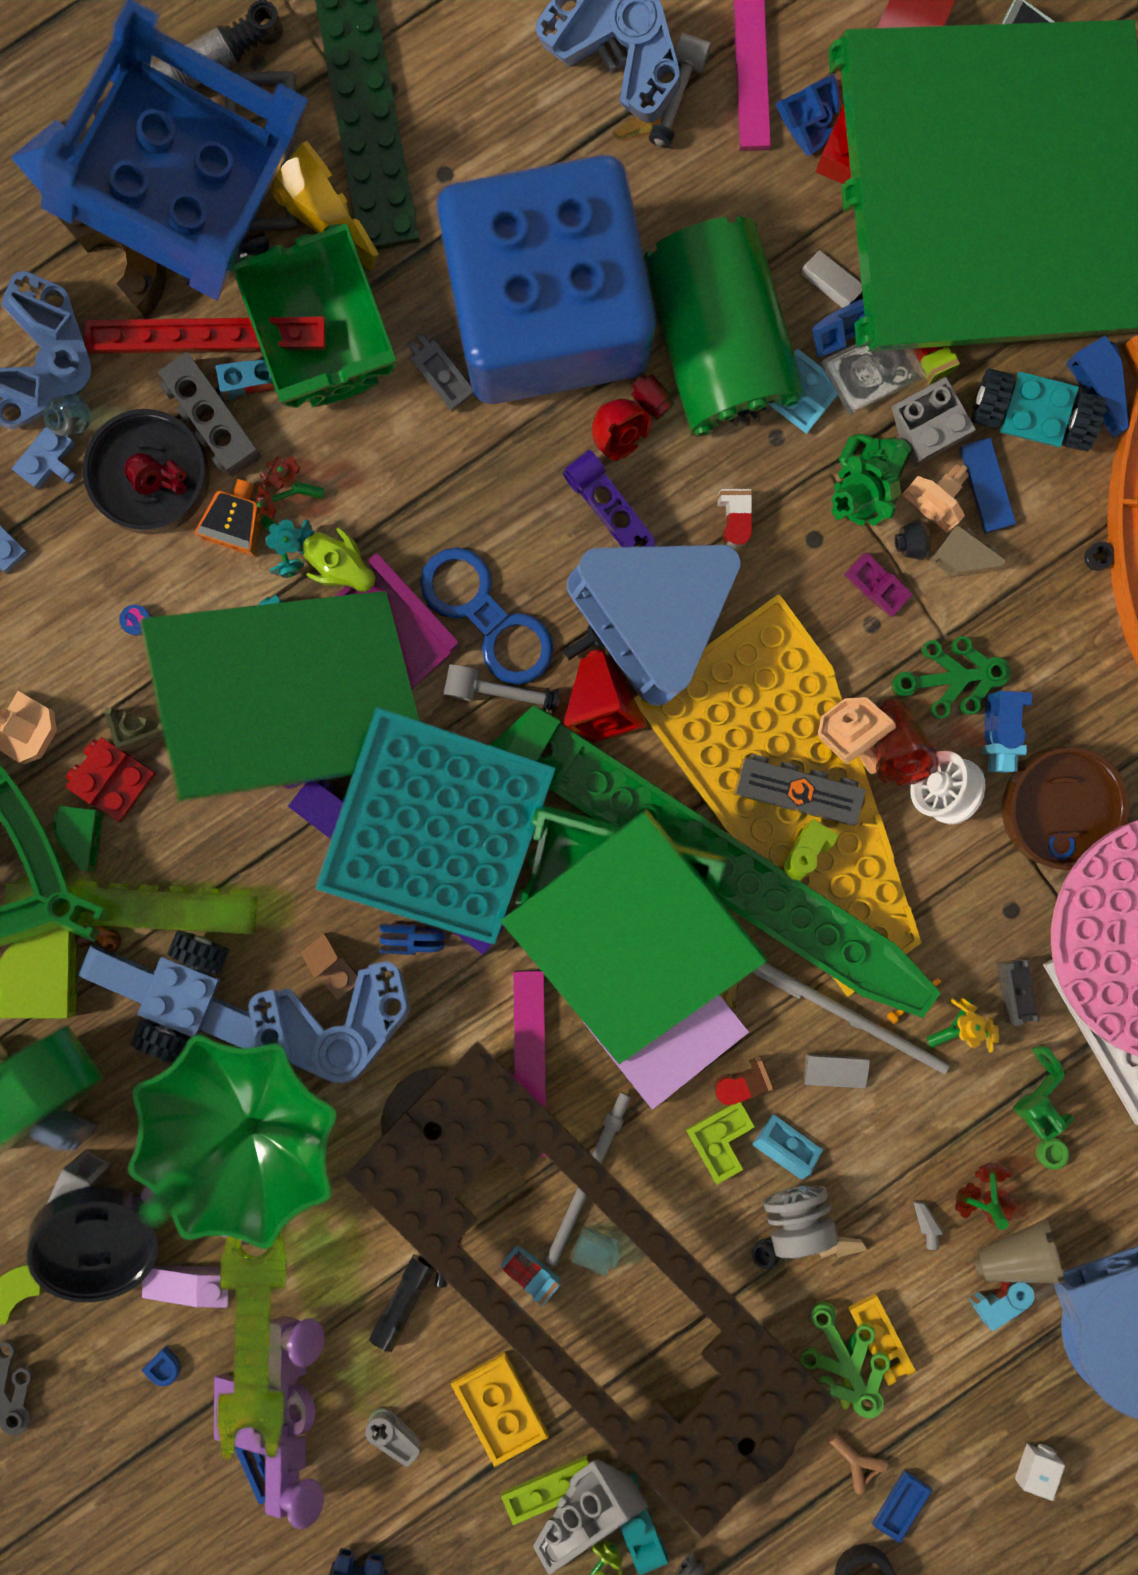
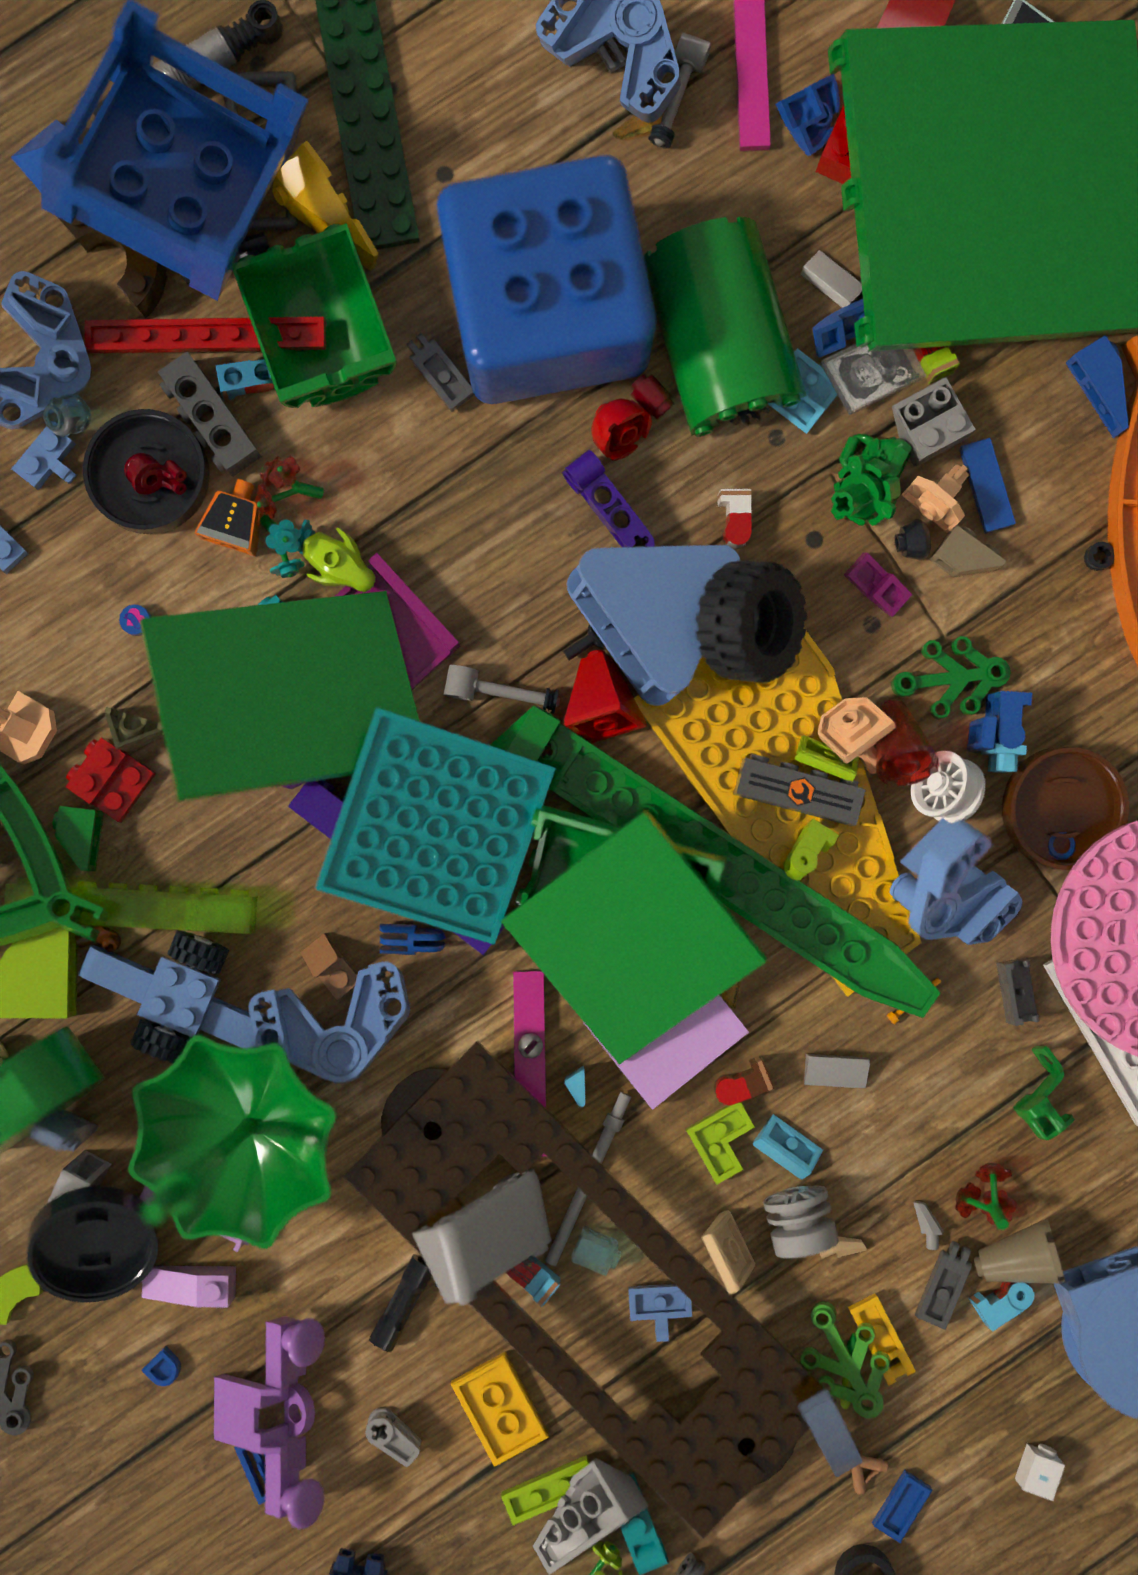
clear neon green piece [216,1230,287,1460] -> none
blue bar [420,547,554,685] -> none
light grey bar [751,962,950,1074] -> none
black plate [752,1239,781,1269] -> none
yellow plant [927,997,1001,1053] -> none
plate [971,368,1106,452] -> none
bright green tile [1036,1138,1069,1170] -> none
none -> light grey windscreen [413,1168,551,1305]
none -> light grey hinge [518,1033,543,1059]
none -> medium azure slope [564,1066,585,1108]
none -> medium blue plate [628,1284,692,1342]
none -> black tyre [696,560,807,683]
none -> tan plate [702,1210,756,1294]
none -> lime tile [795,735,859,782]
none -> sand blue slope [798,1390,863,1478]
none -> medium blue piece [890,818,1023,945]
none -> dark grey hinge [915,1241,972,1330]
none -> blue tile [967,716,997,753]

